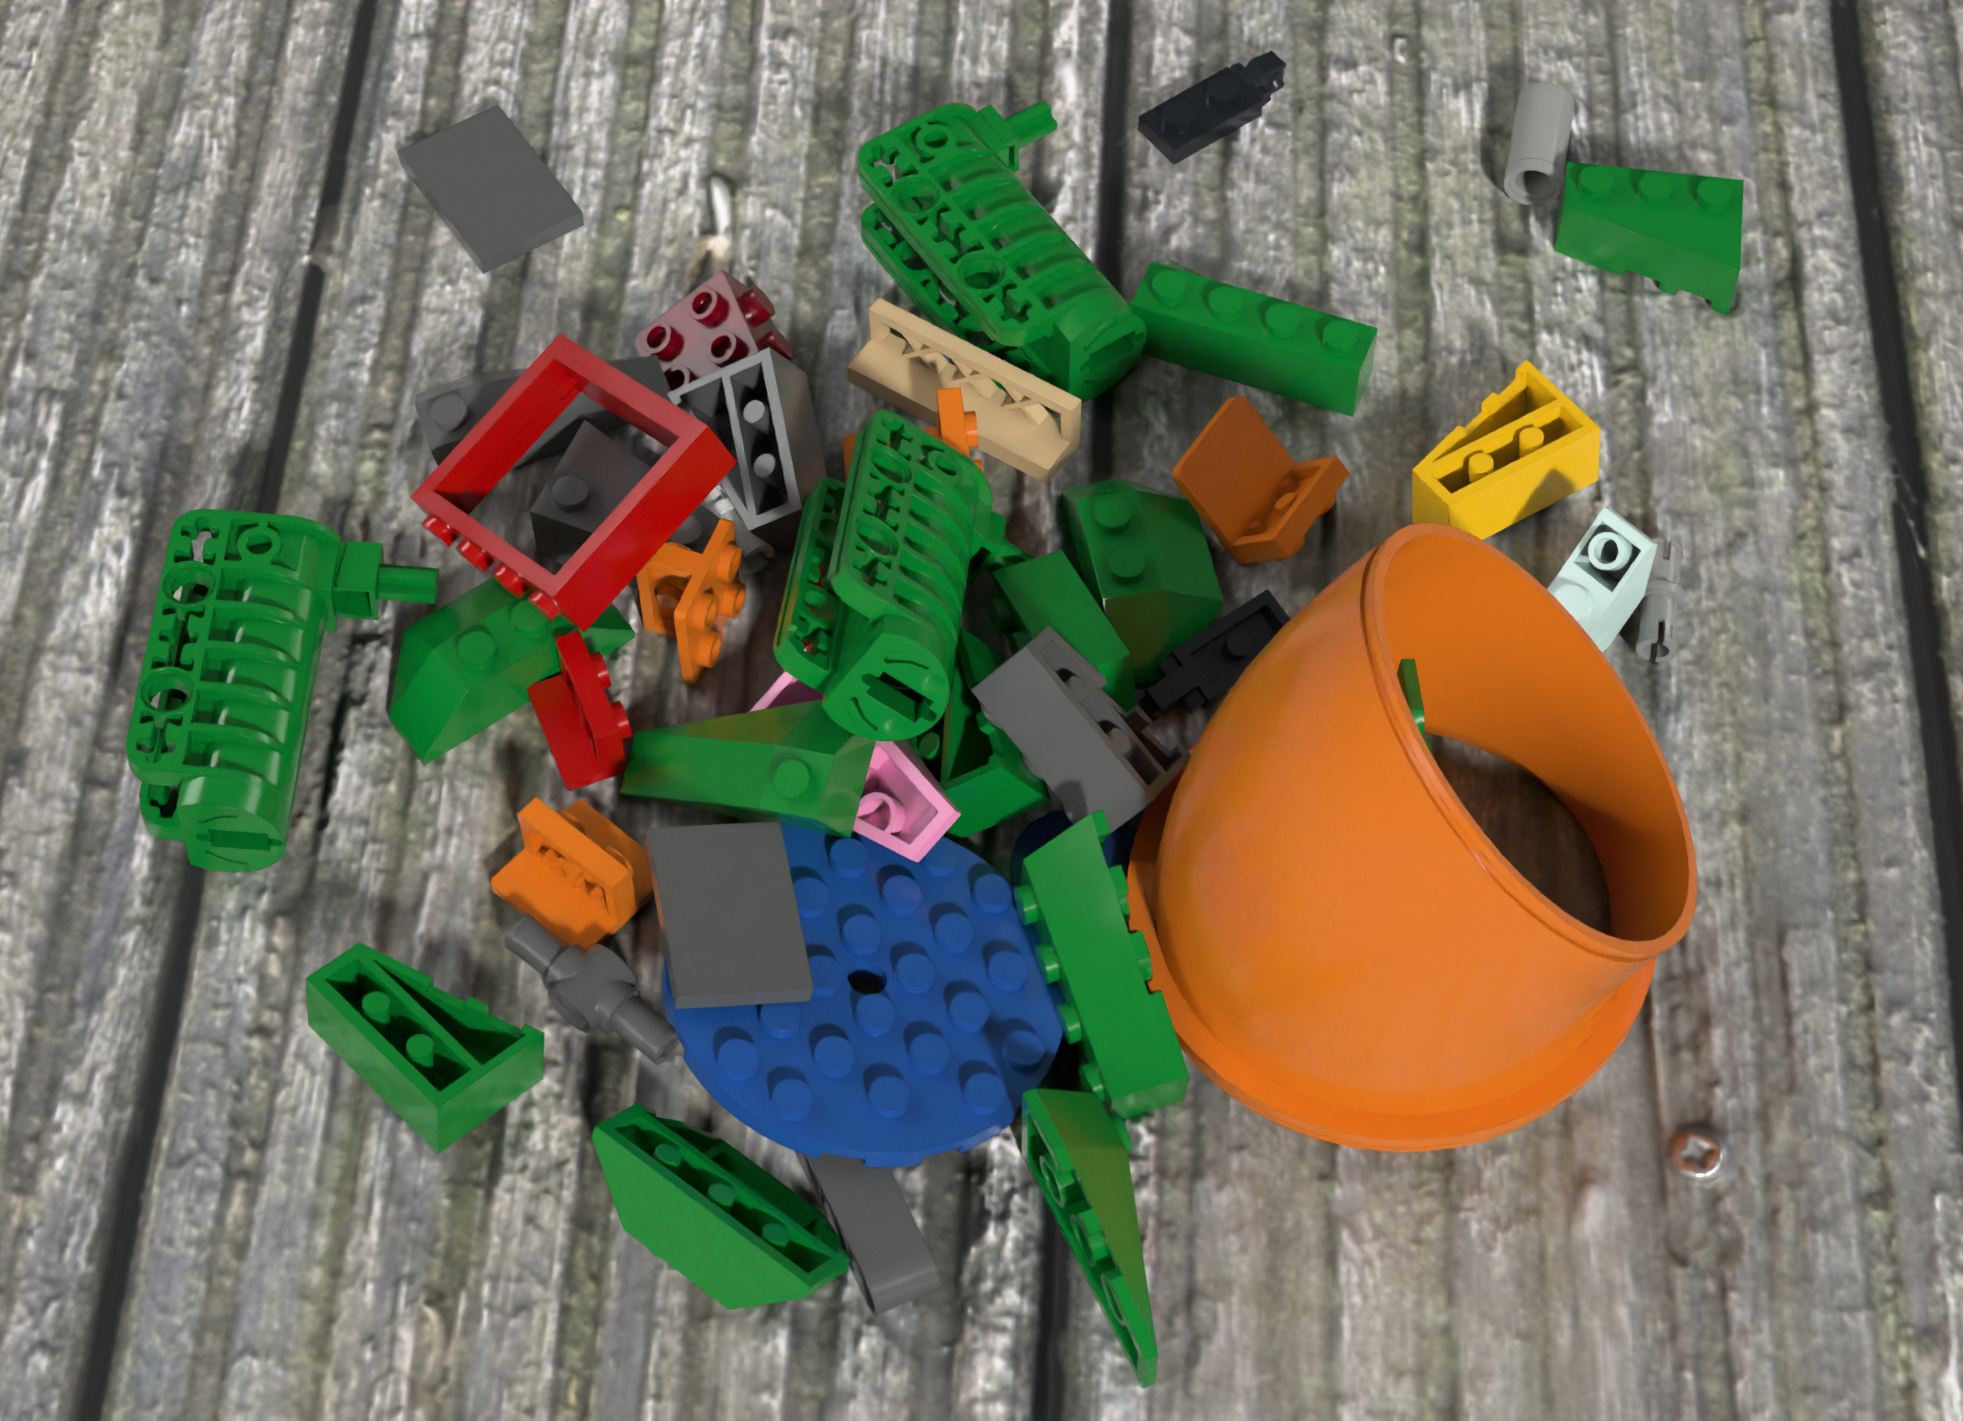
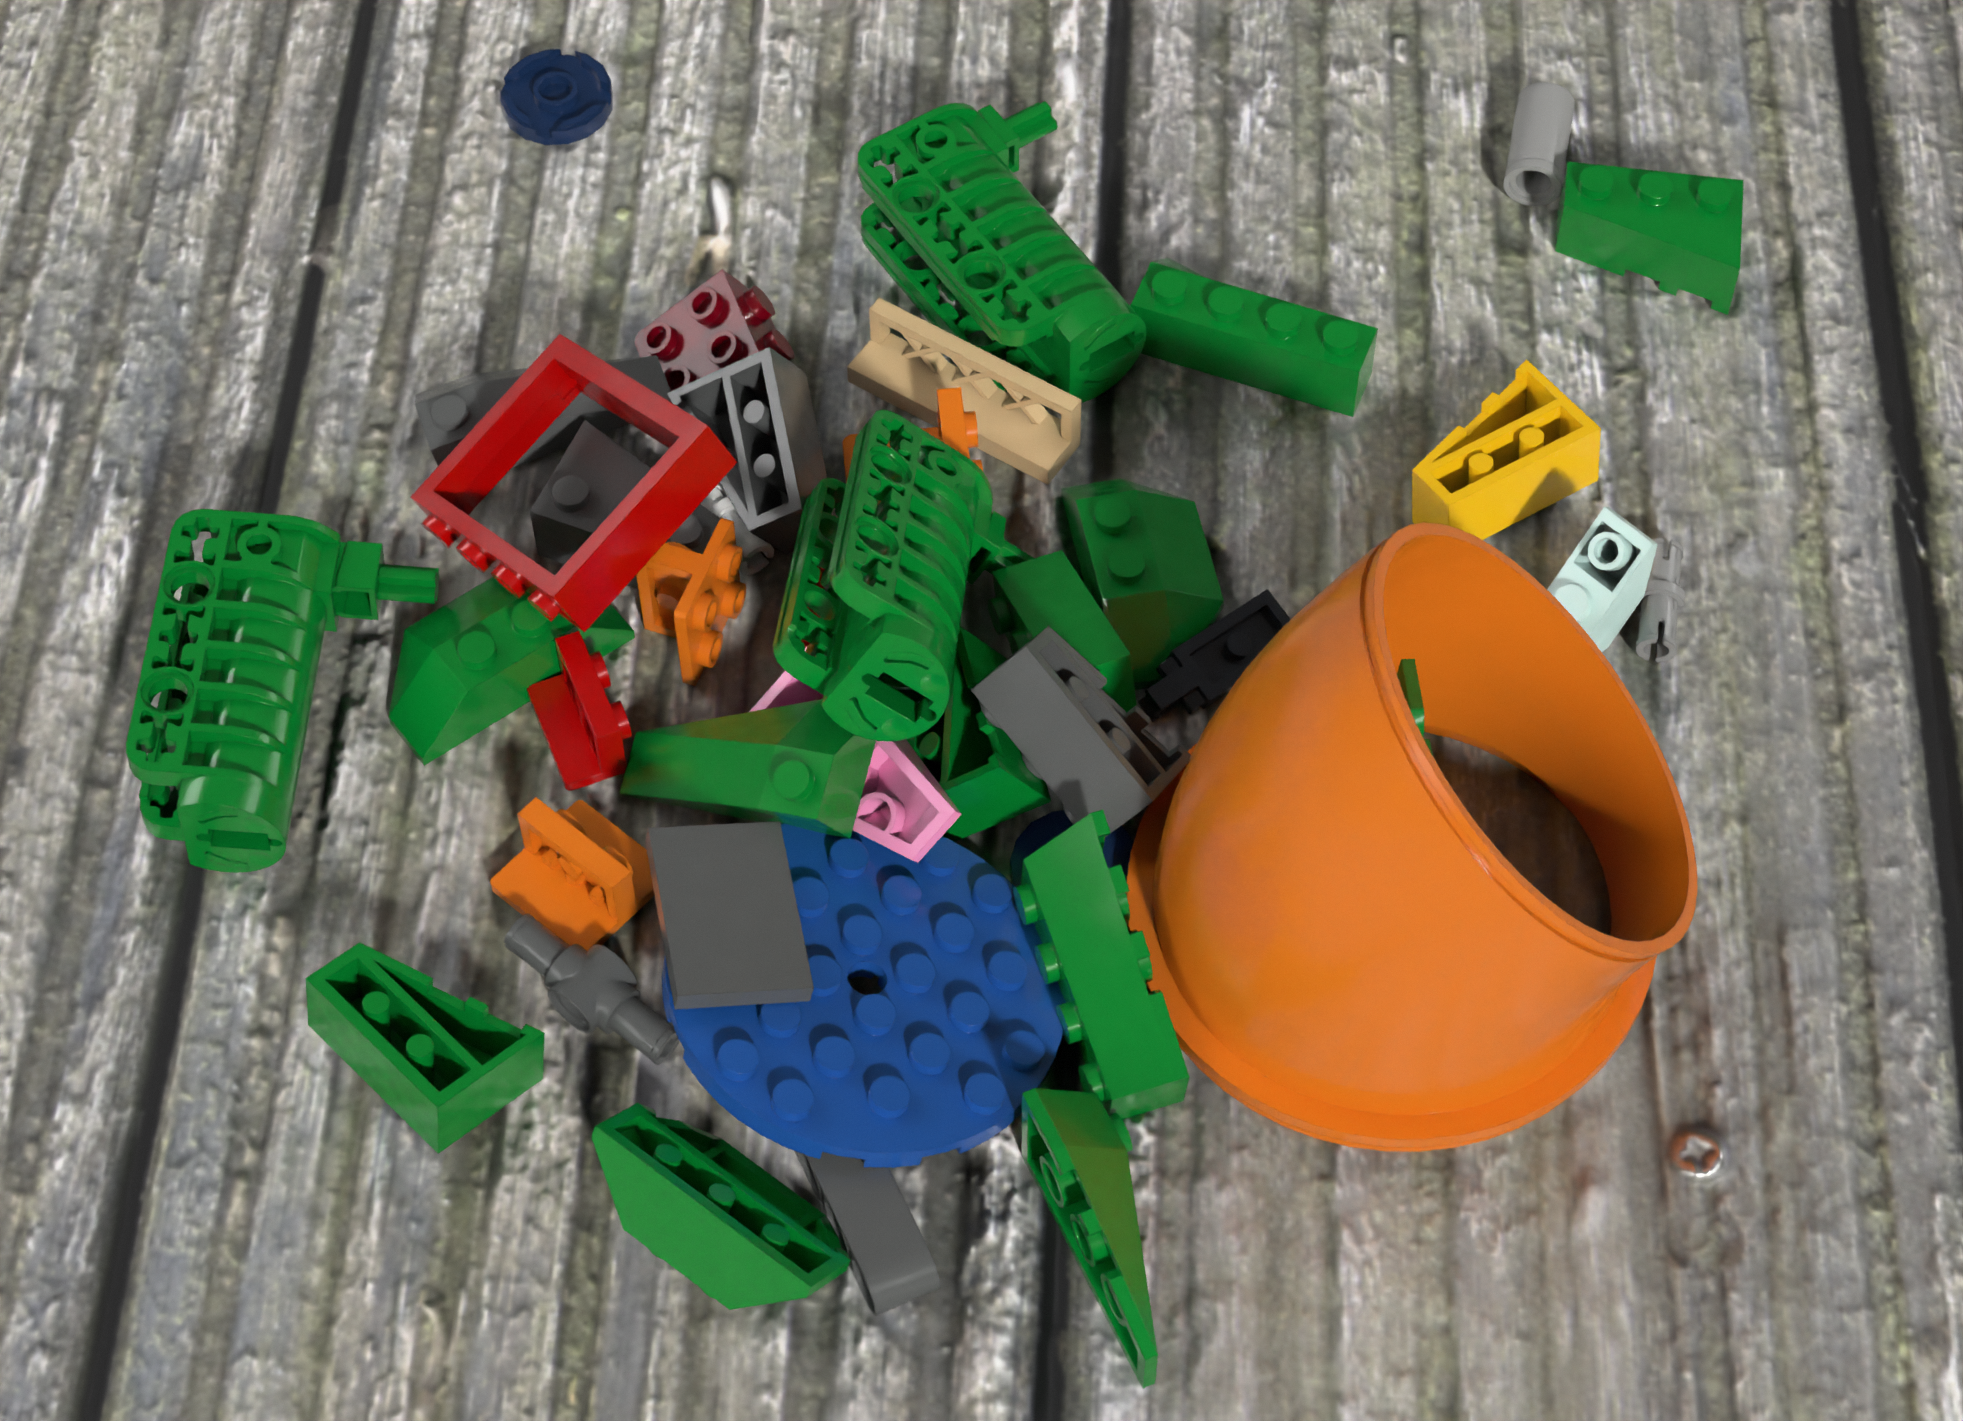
dark grey tile [398,104,584,274] -> none
black hinge [1138,50,1286,164] -> none
orange bracket [1172,396,1350,565] -> none
none -> dark blue tile [500,49,613,145]

